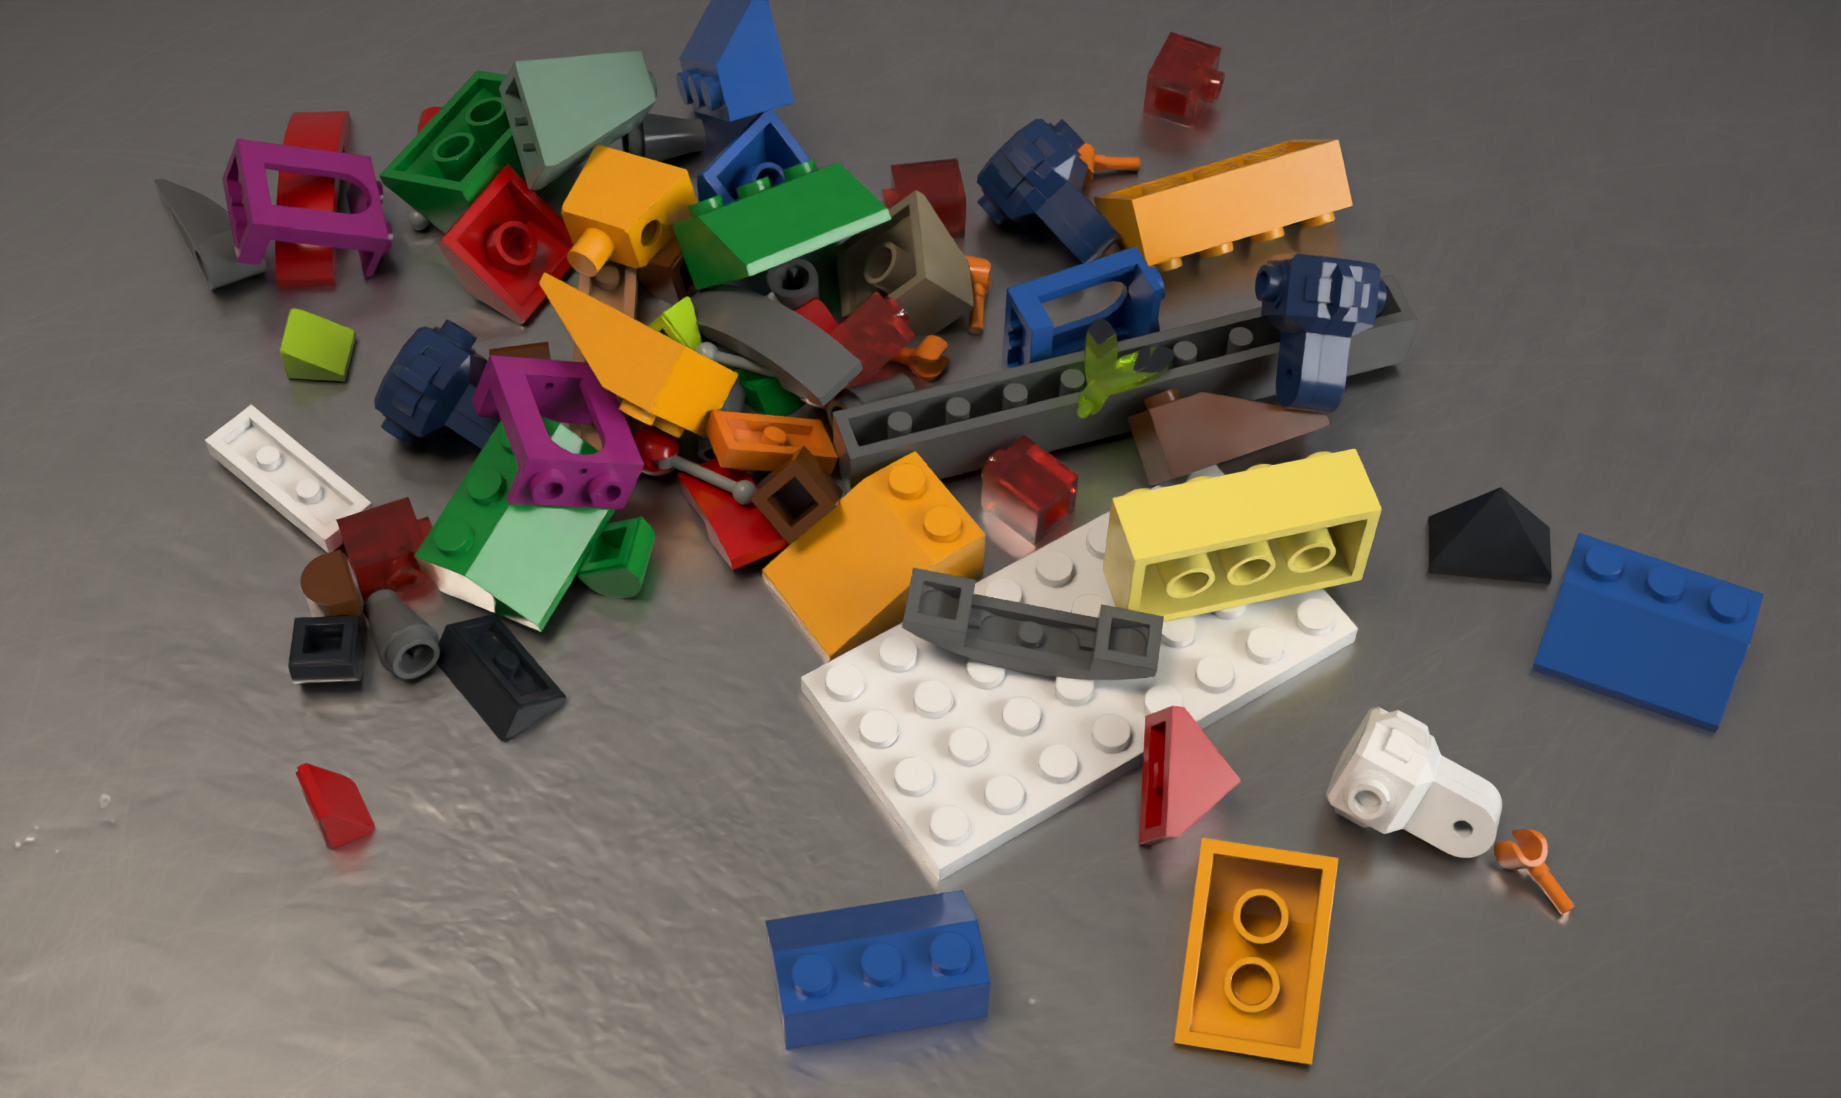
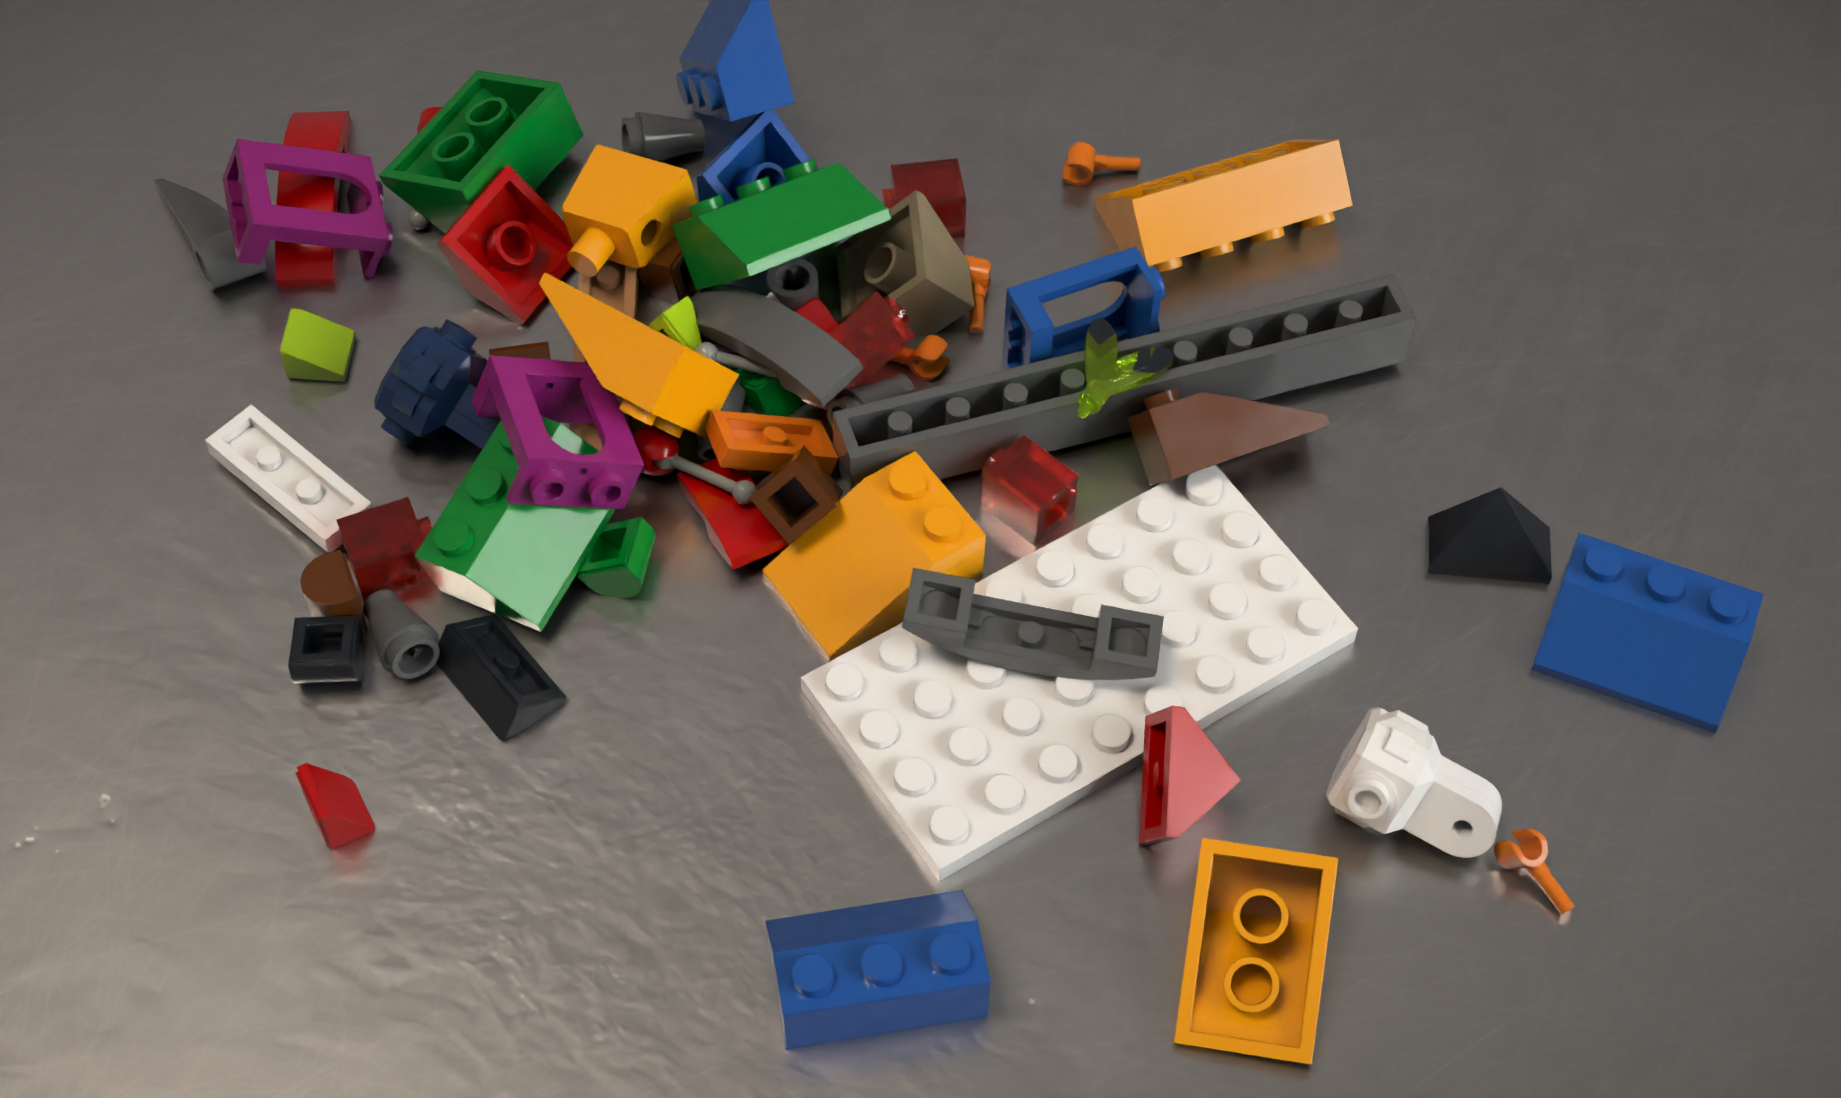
sand green slope [499,50,657,191] -> none
dark blue piece [977,119,1122,263] -> none
light yellow brick [1103,448,1382,622] -> none
clear red brick [1143,32,1225,129] -> none
dark blue piece [1255,254,1387,413] -> none

